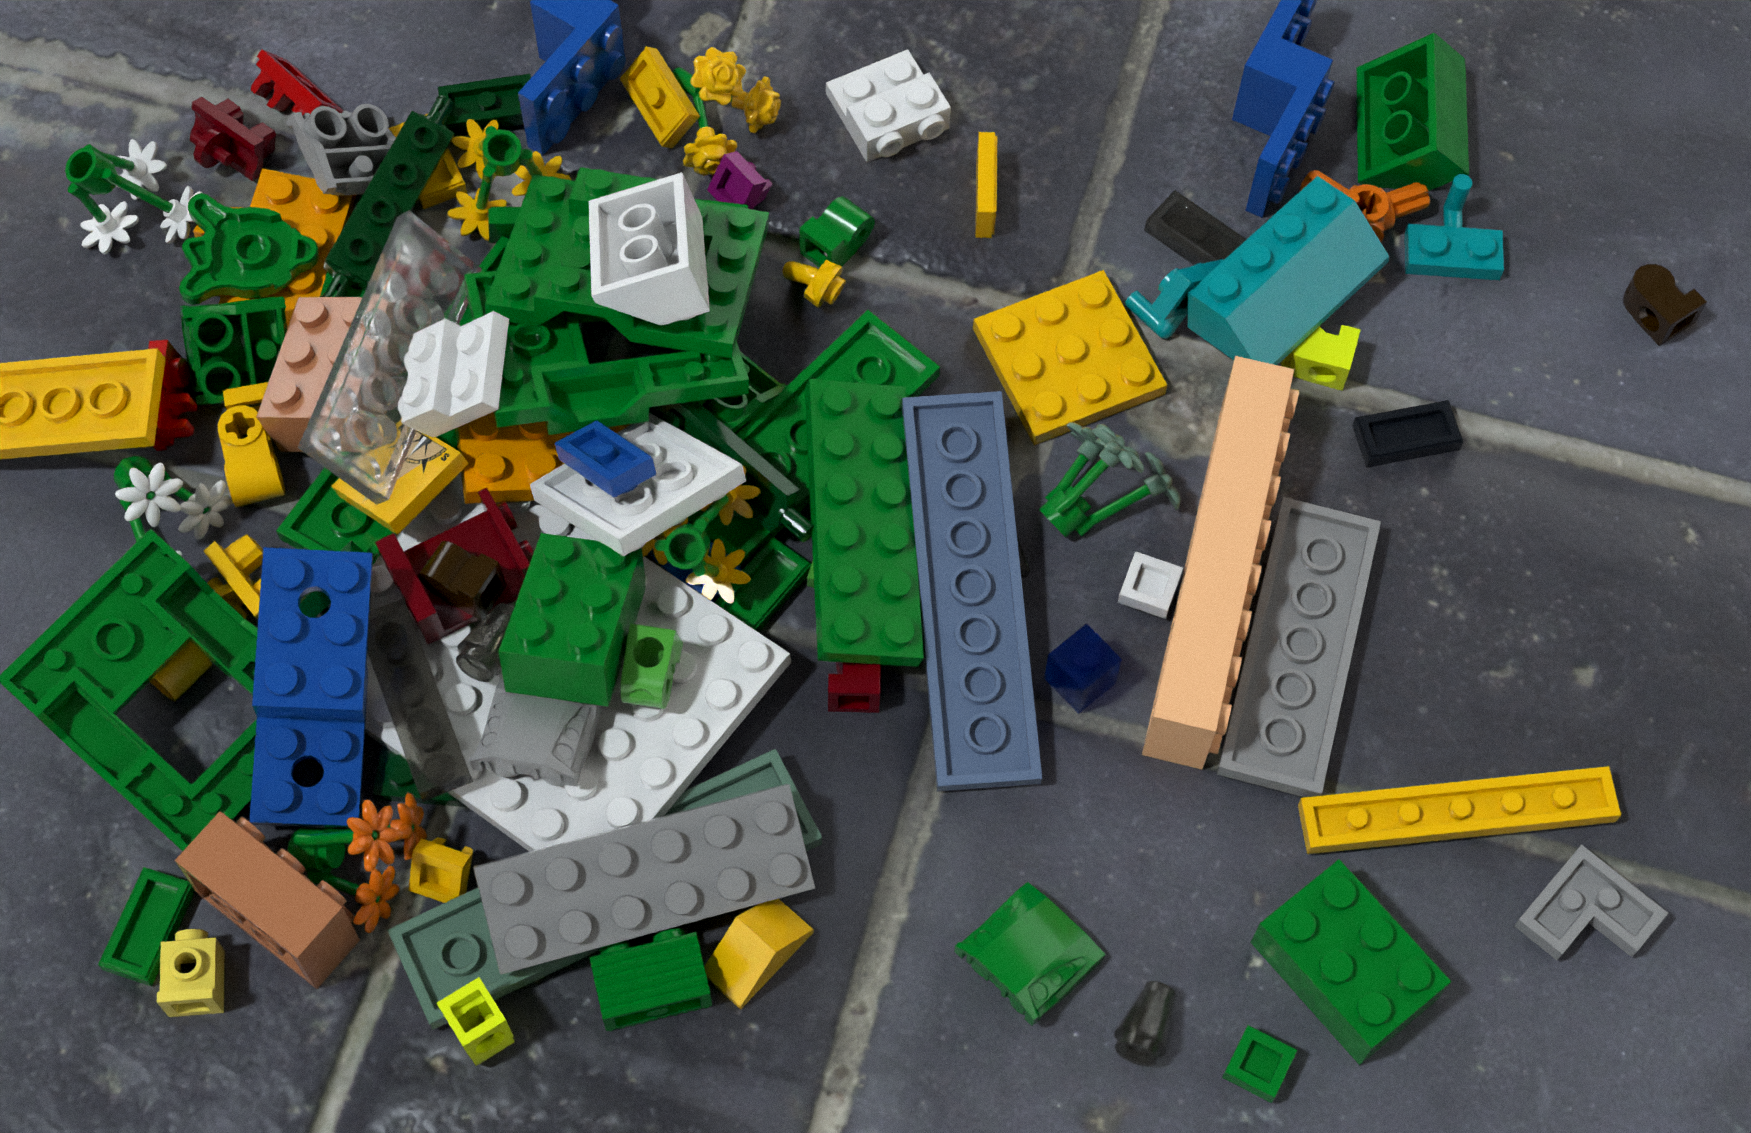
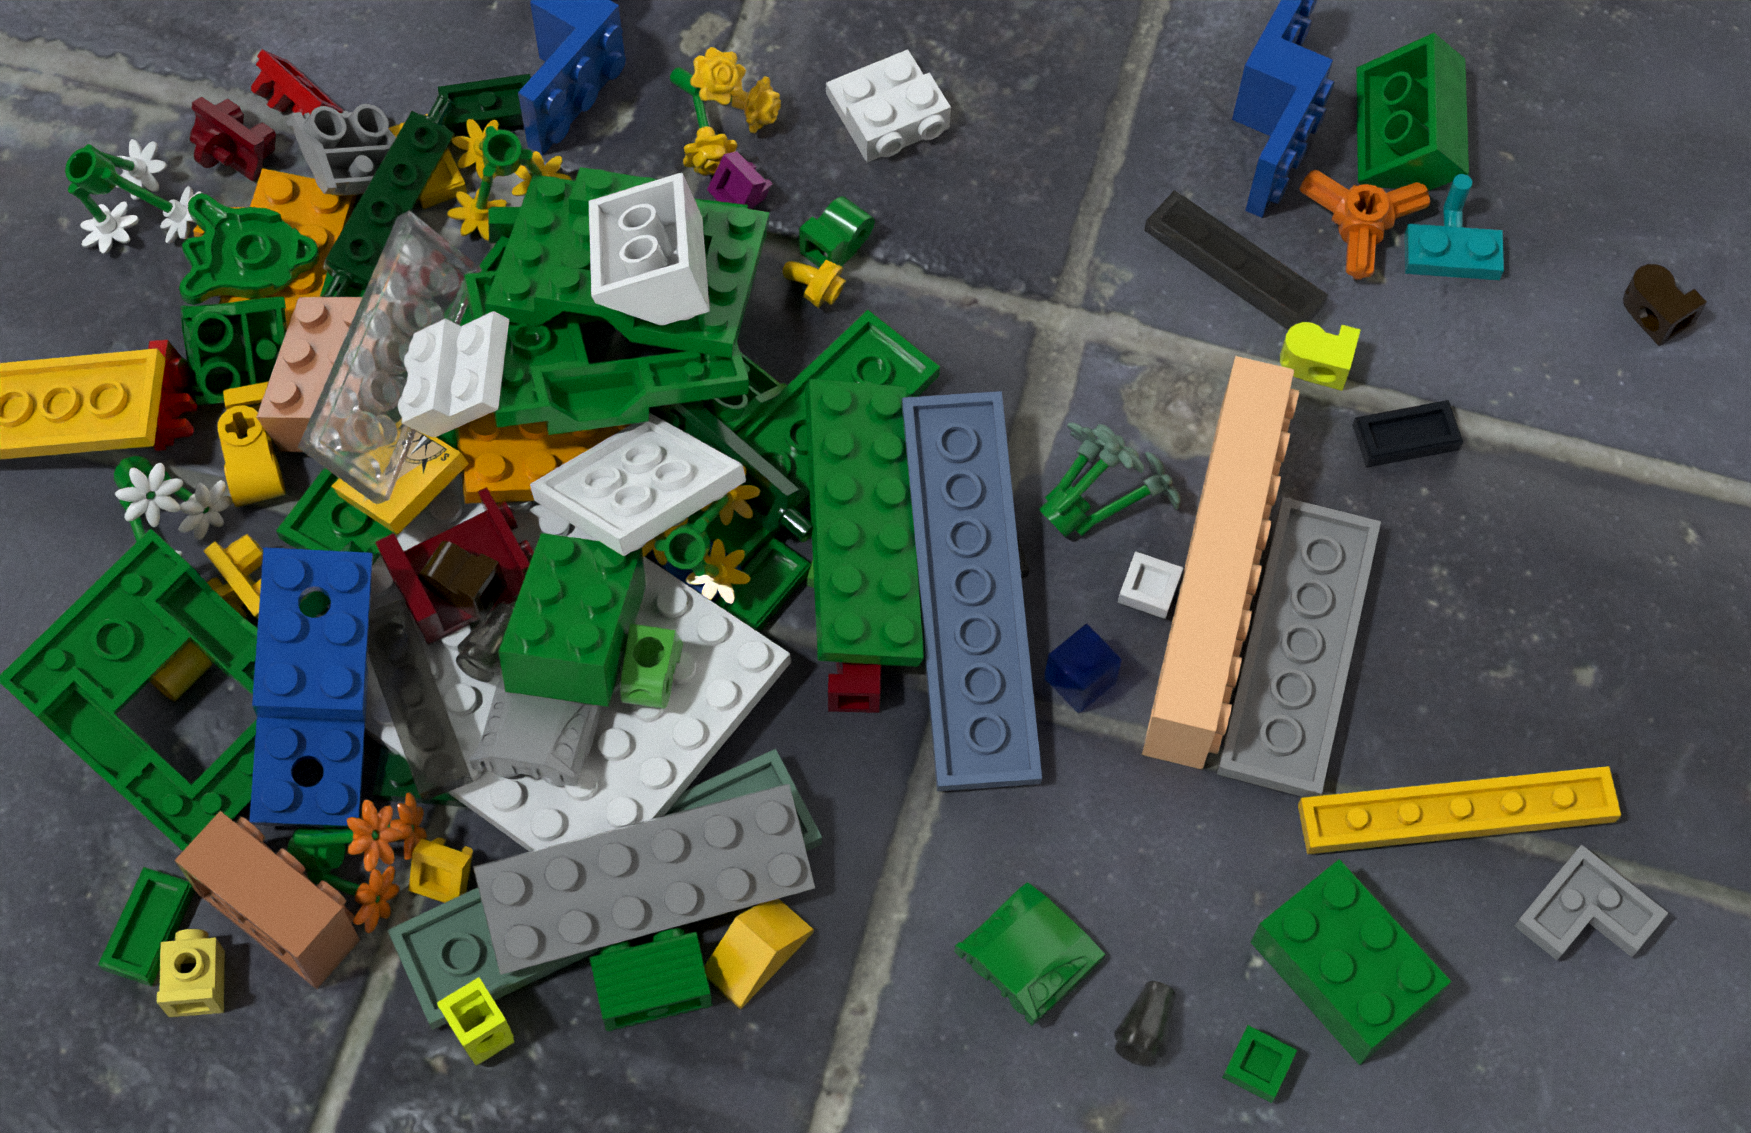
blue plate [555,420,657,498] -> none
yellow plate [620,46,700,148] -> none
yellow plate [973,270,1167,445] -> none
yellow tile [975,132,997,238] -> none
teal plate [1125,259,1223,339] -> none
teal slope [1187,176,1389,365] -> none

